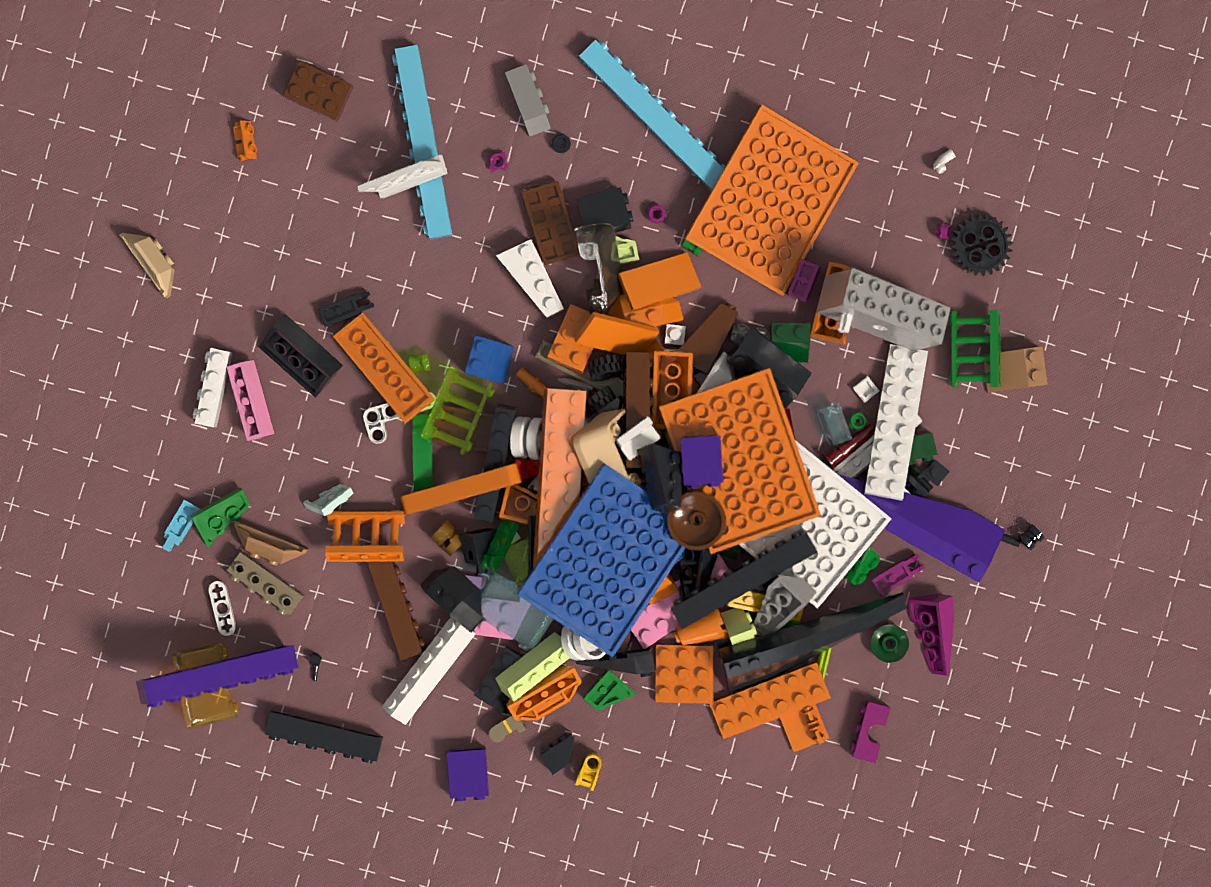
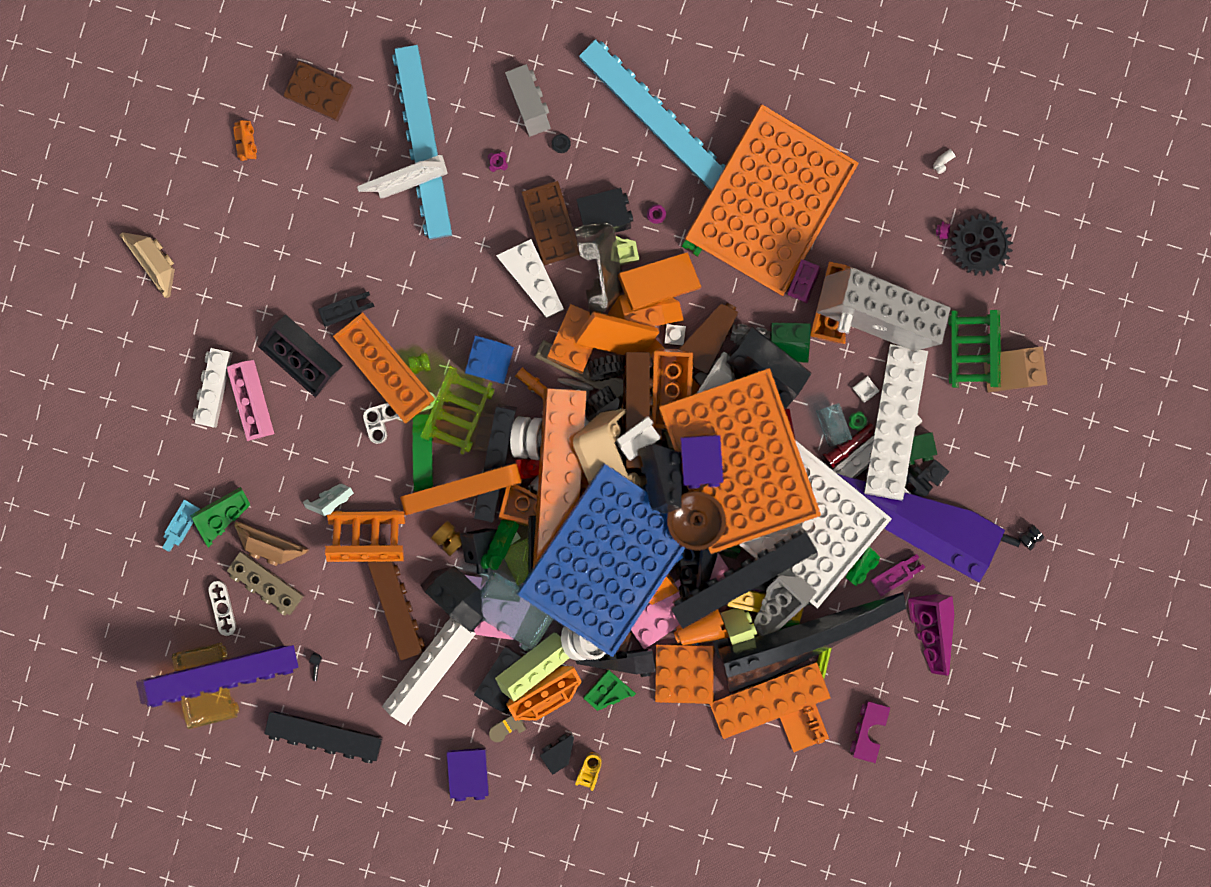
dark green dish [871,624,909,663] -> none

